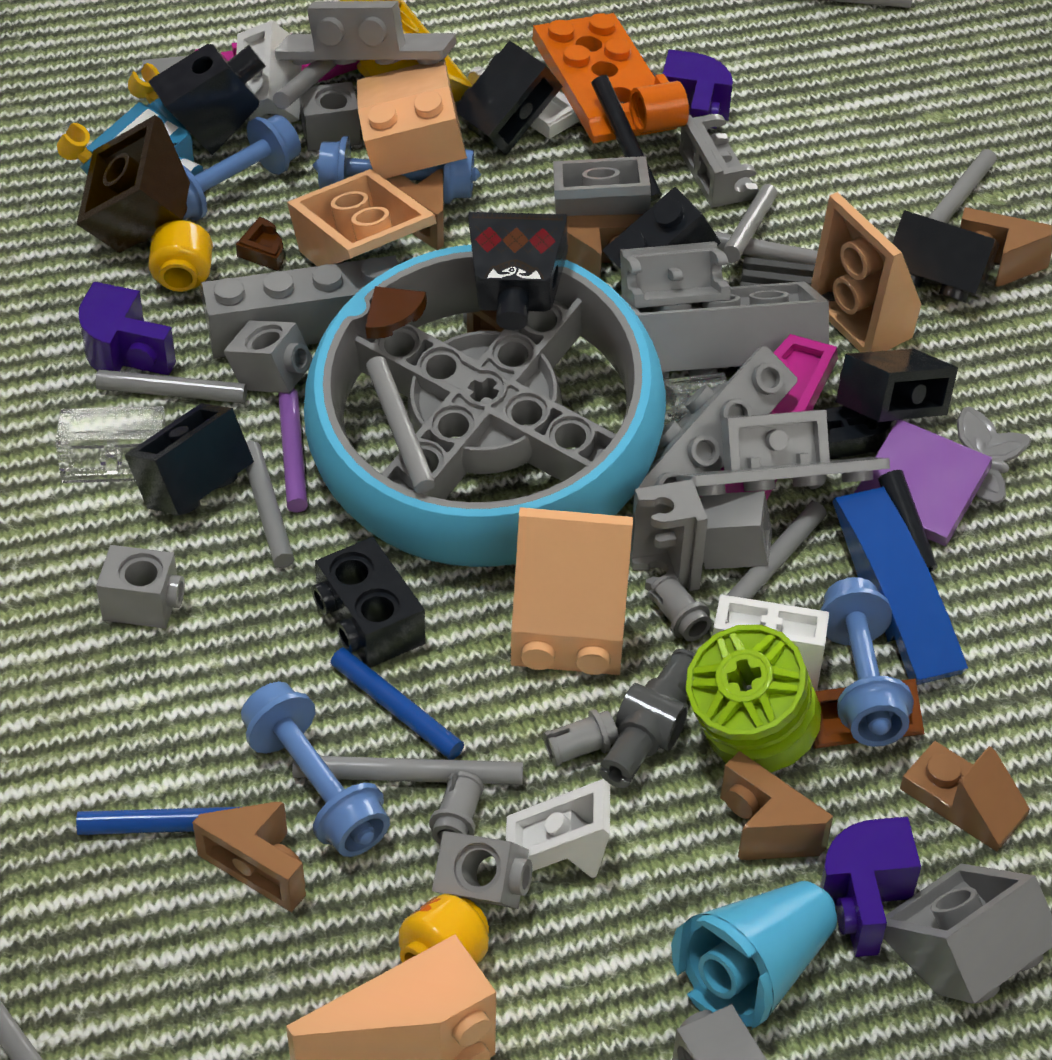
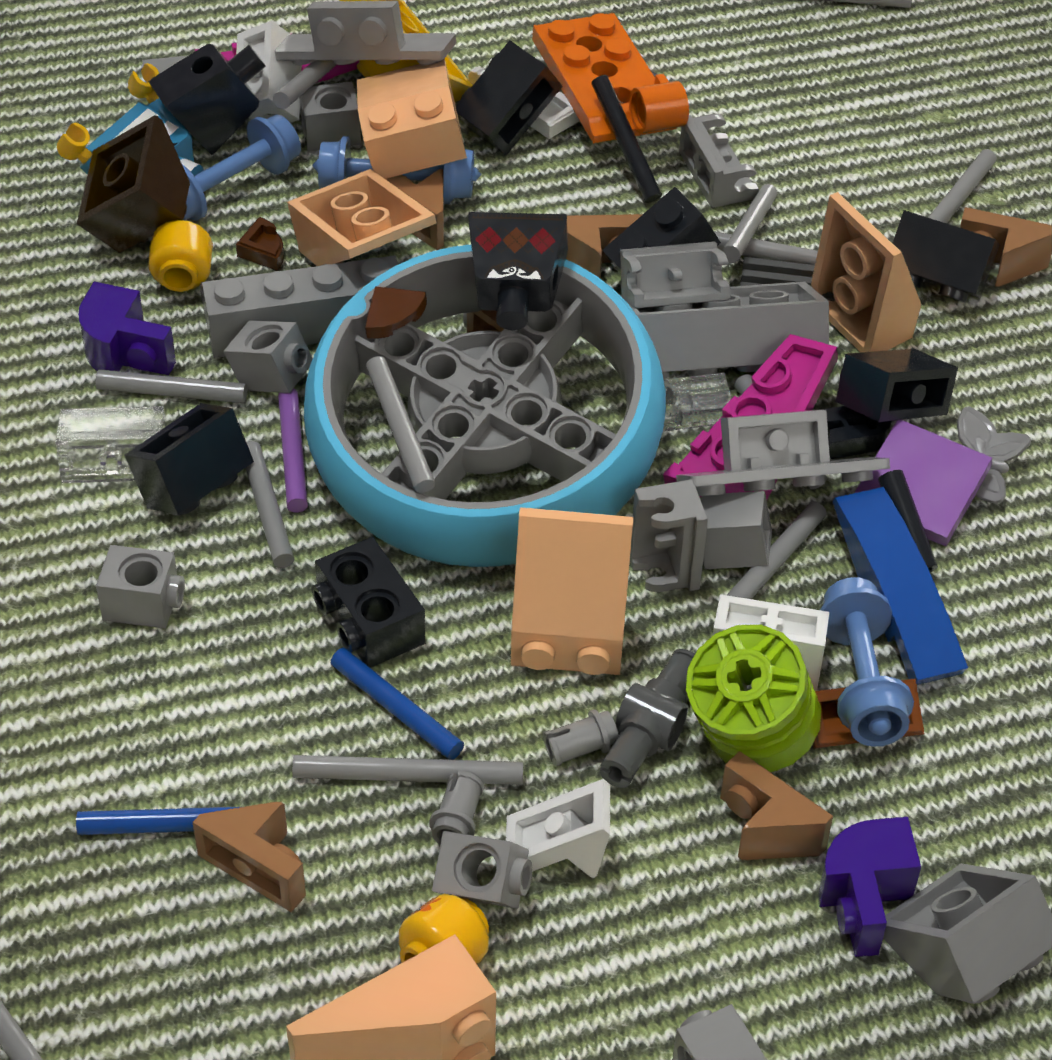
medium blue piece [241,681,390,857] -> none
light grey slope [553,156,651,216] -> none
light grey bracket [638,346,797,488] -> none
light grey pin [648,574,712,641] -> none
dark purple brick [663,49,733,132] -> none
medium azure cone [671,881,837,1029] -> none
medium nougat slope [900,741,1030,852] -> none

